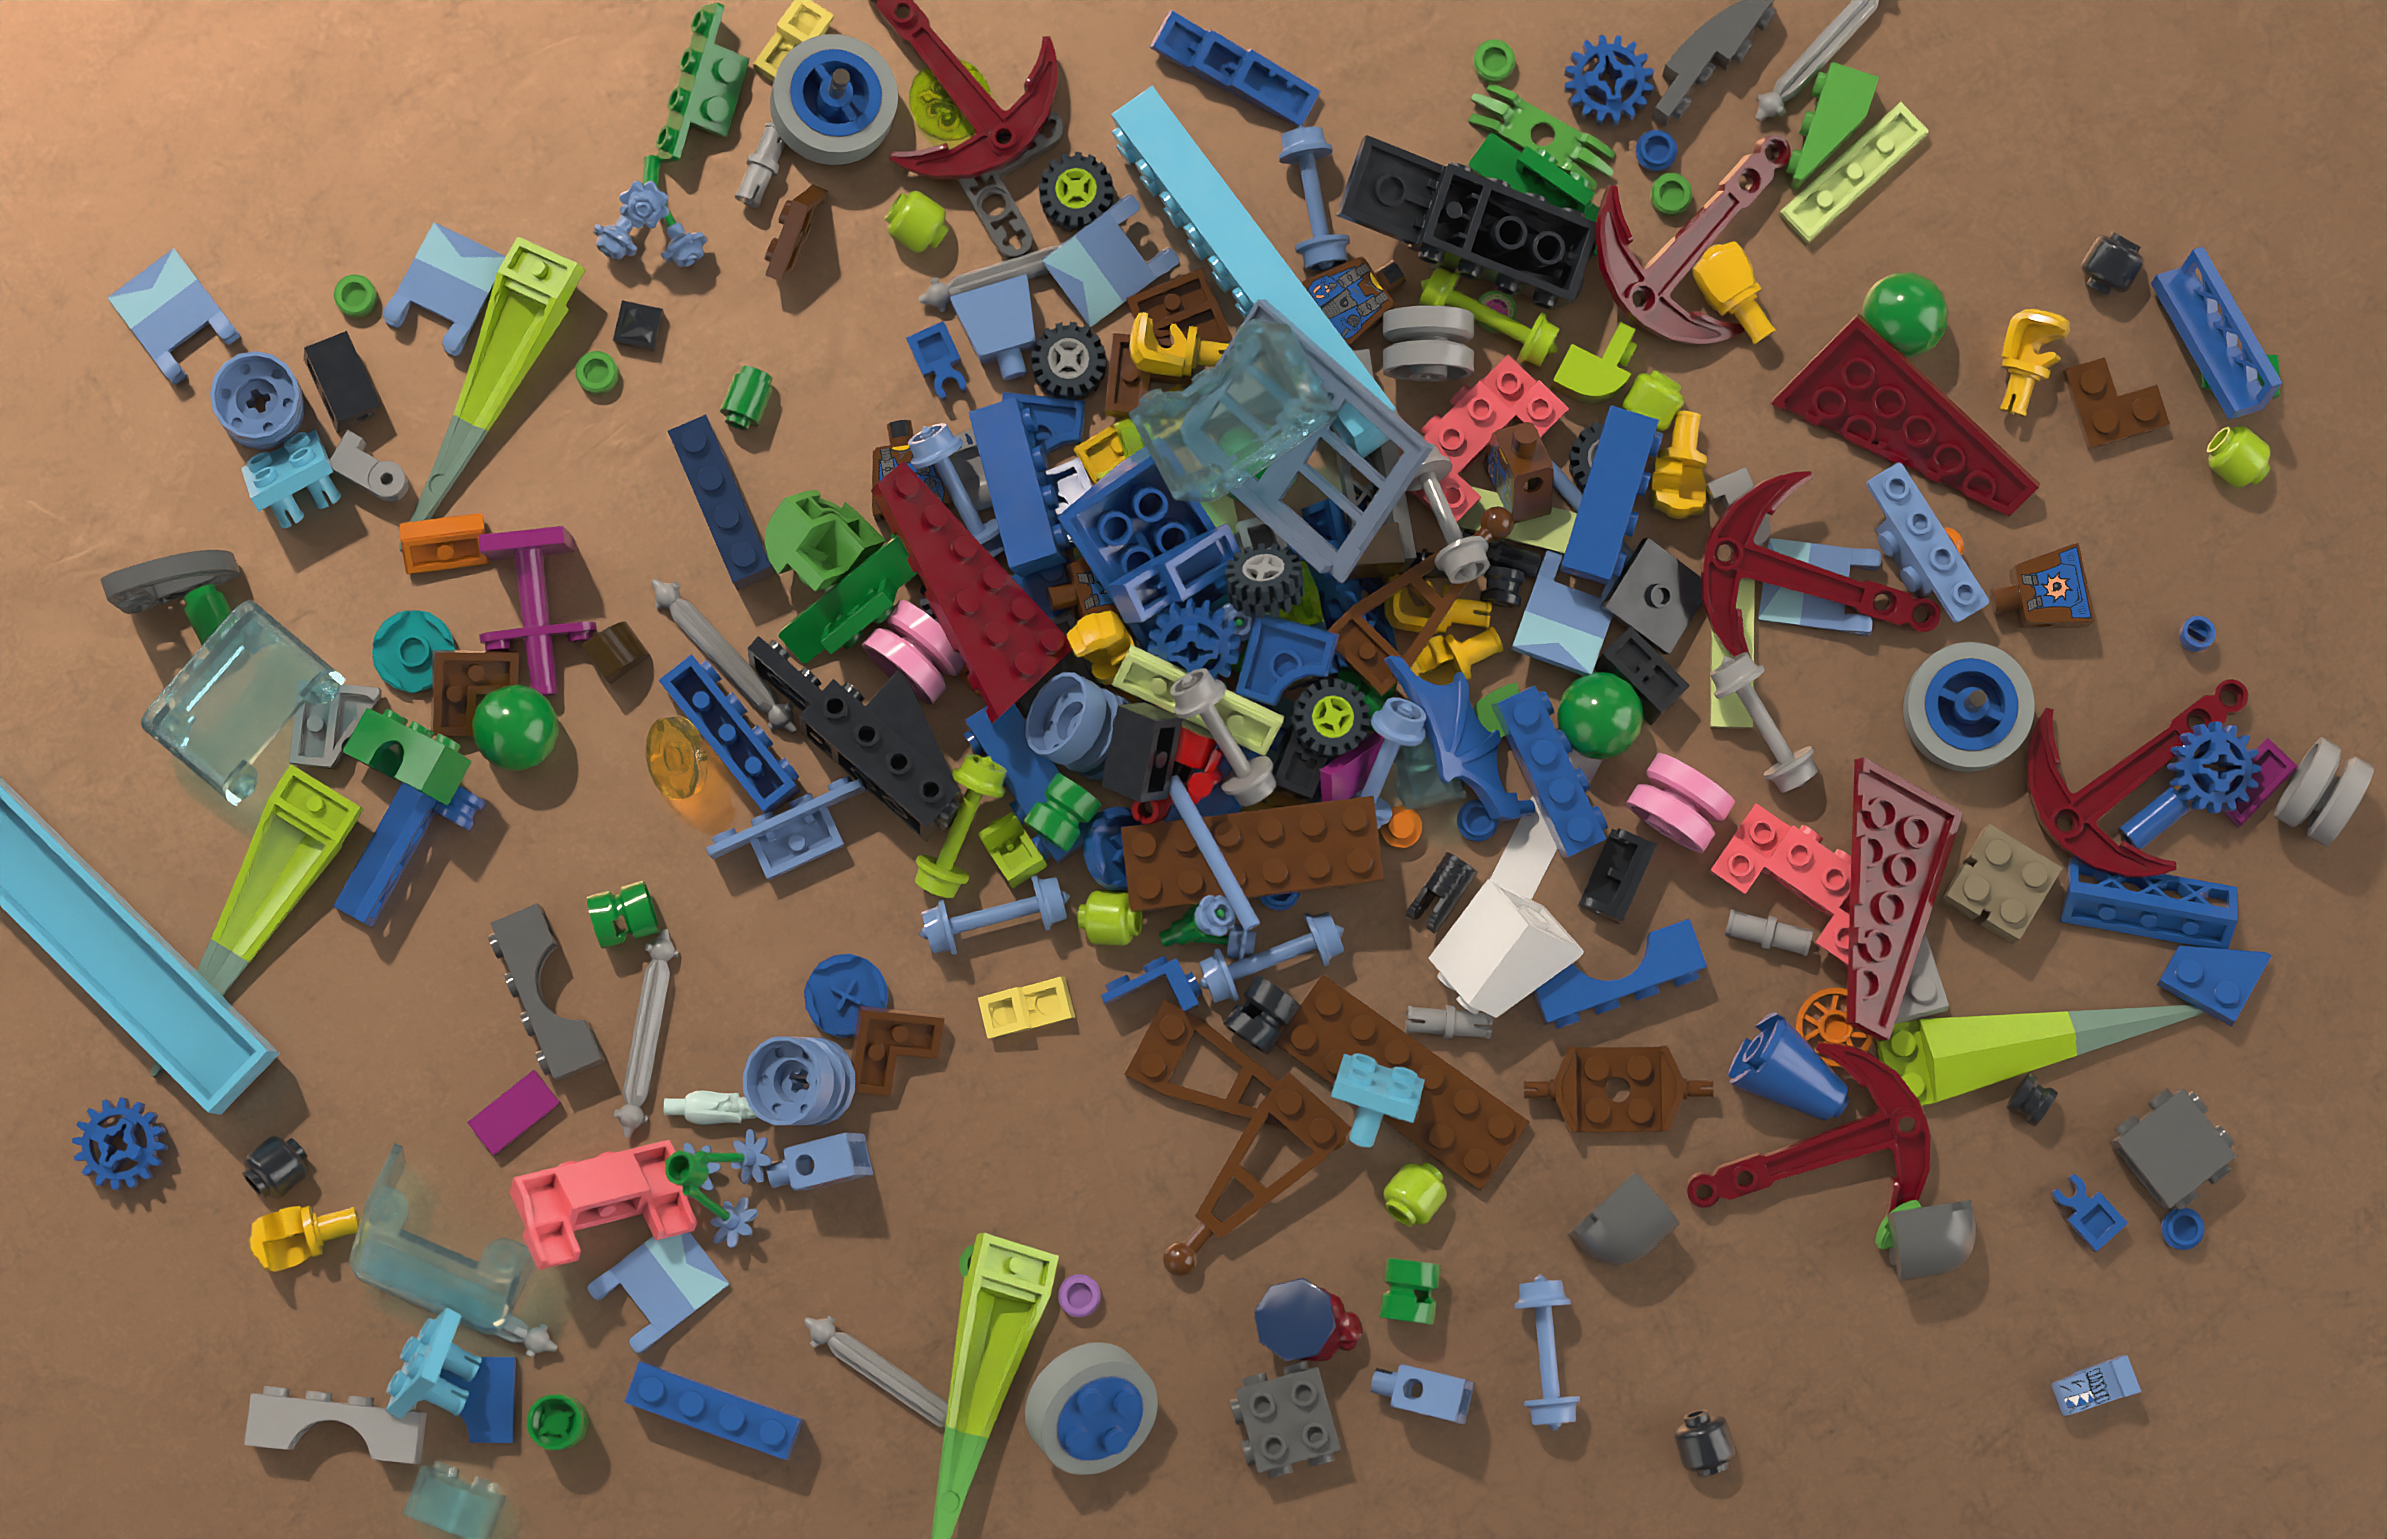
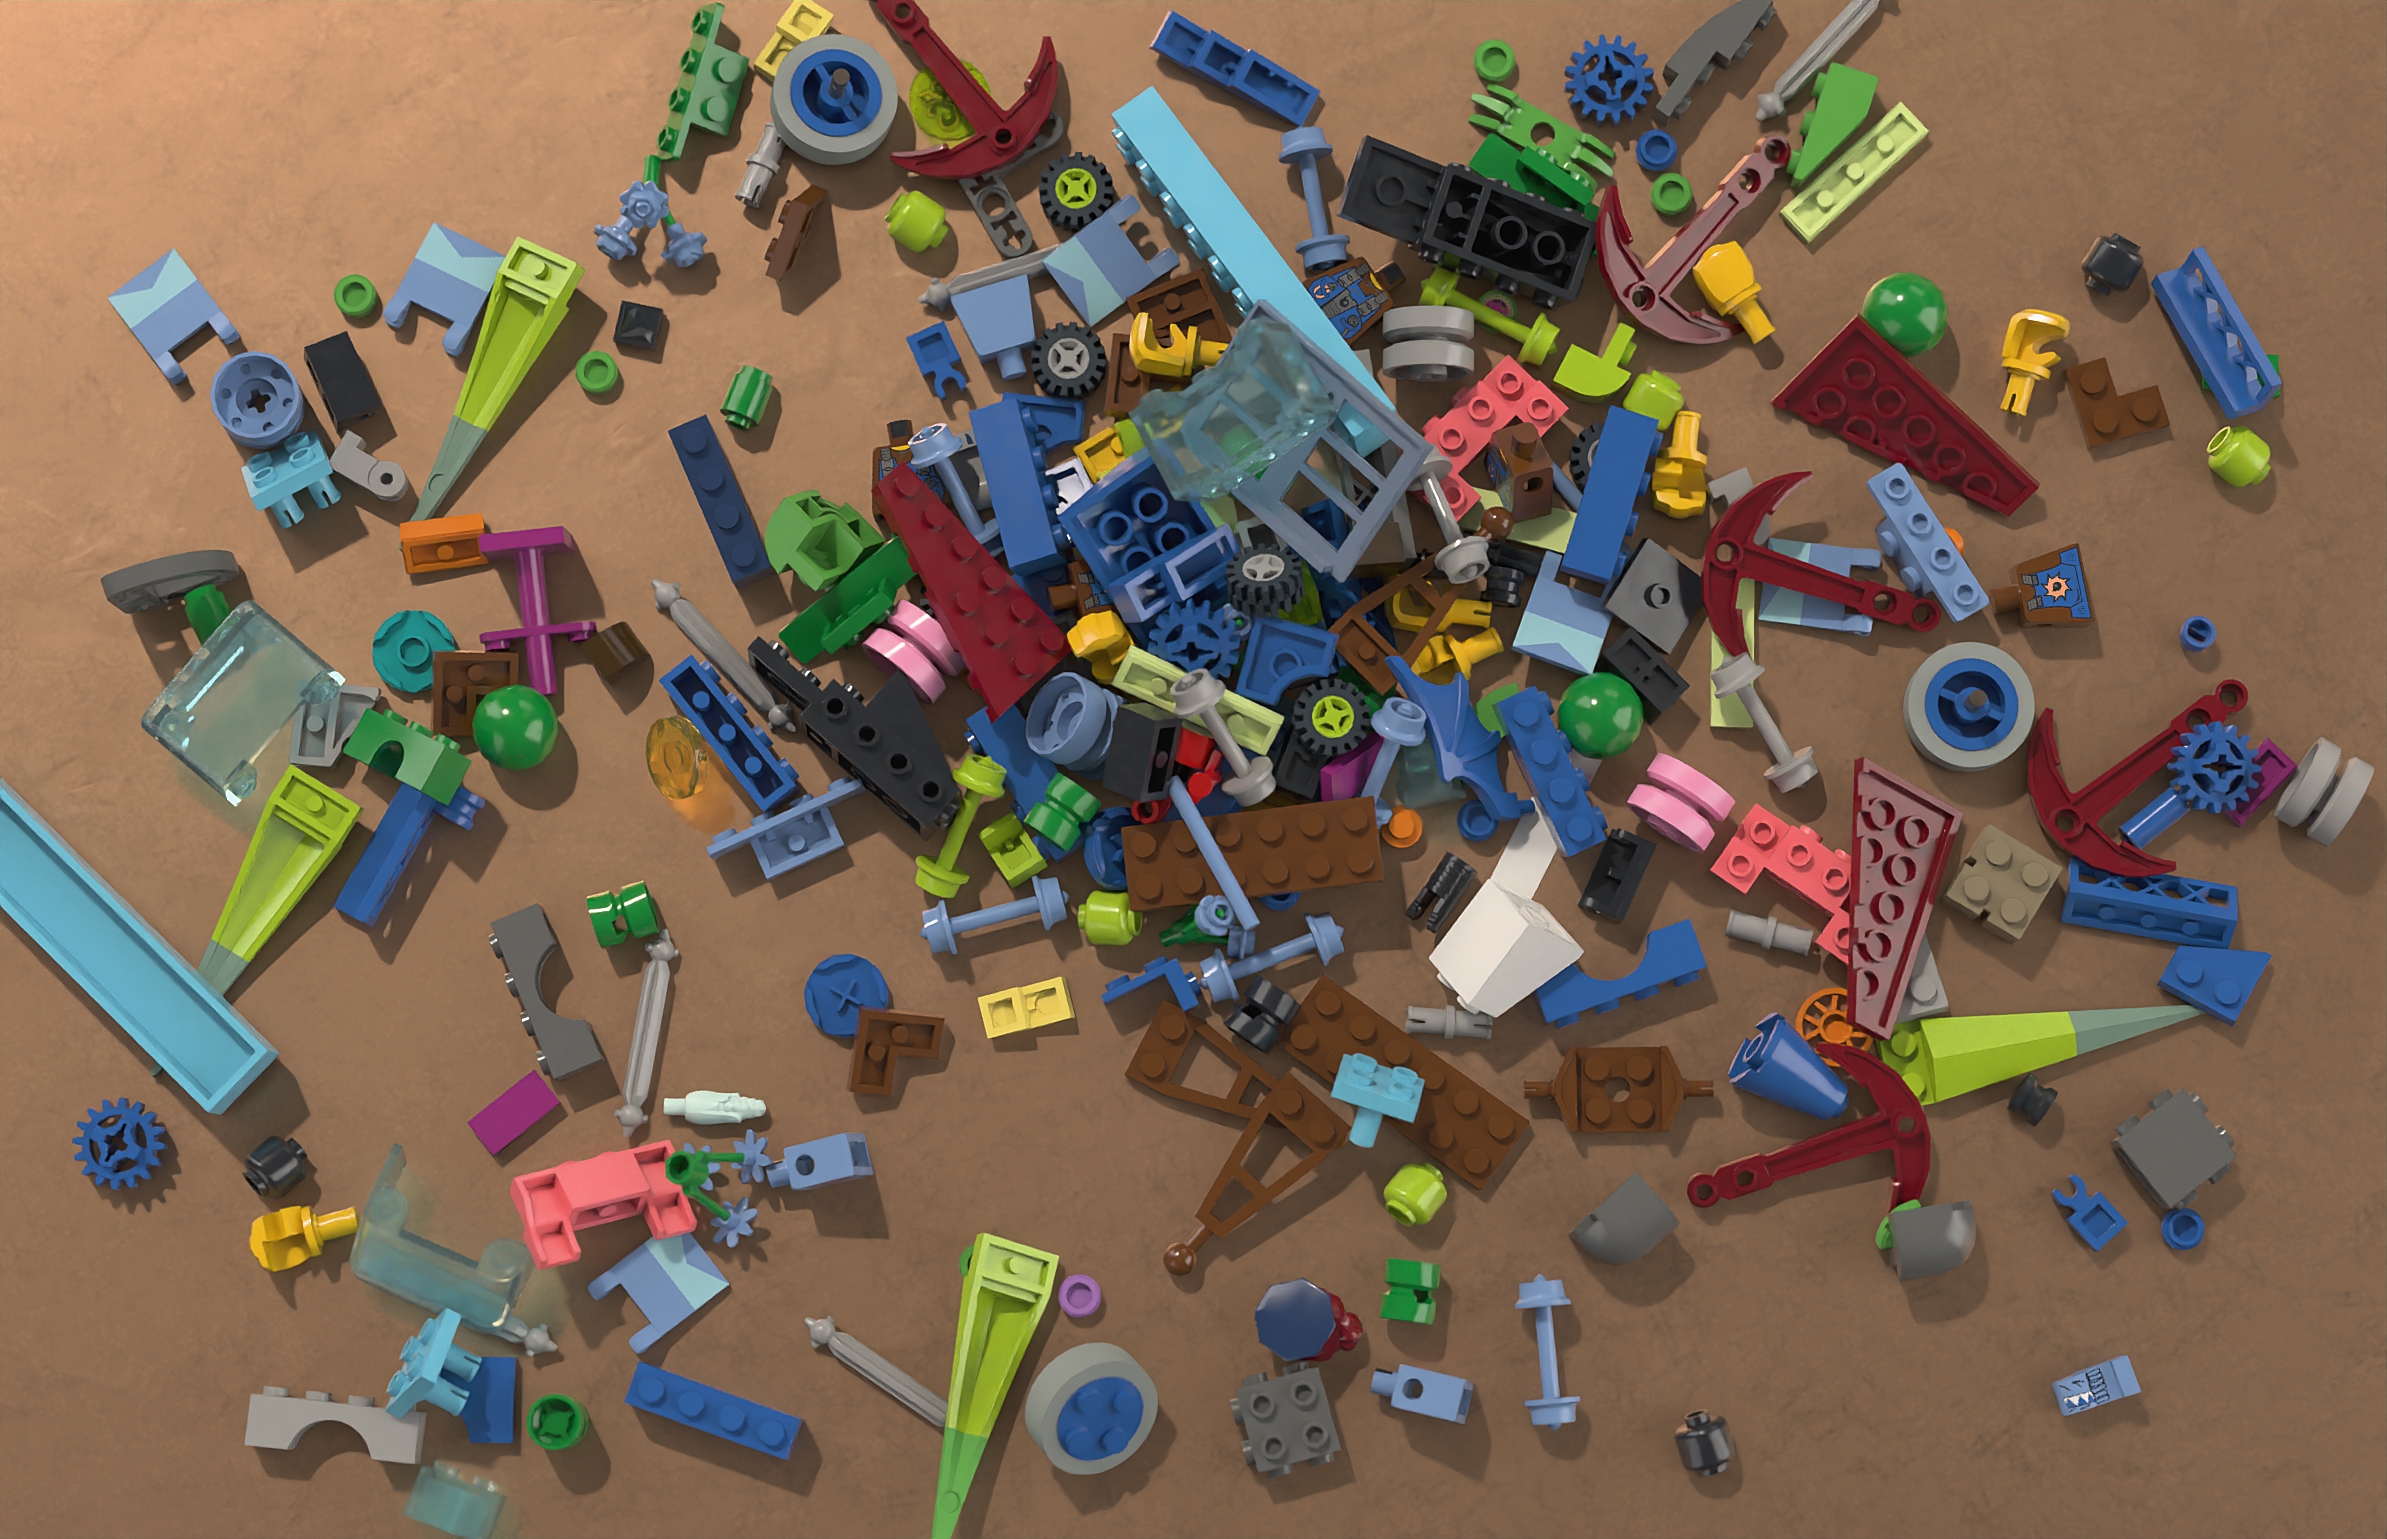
medium blue wheel [743,1036,855,1126] -> none

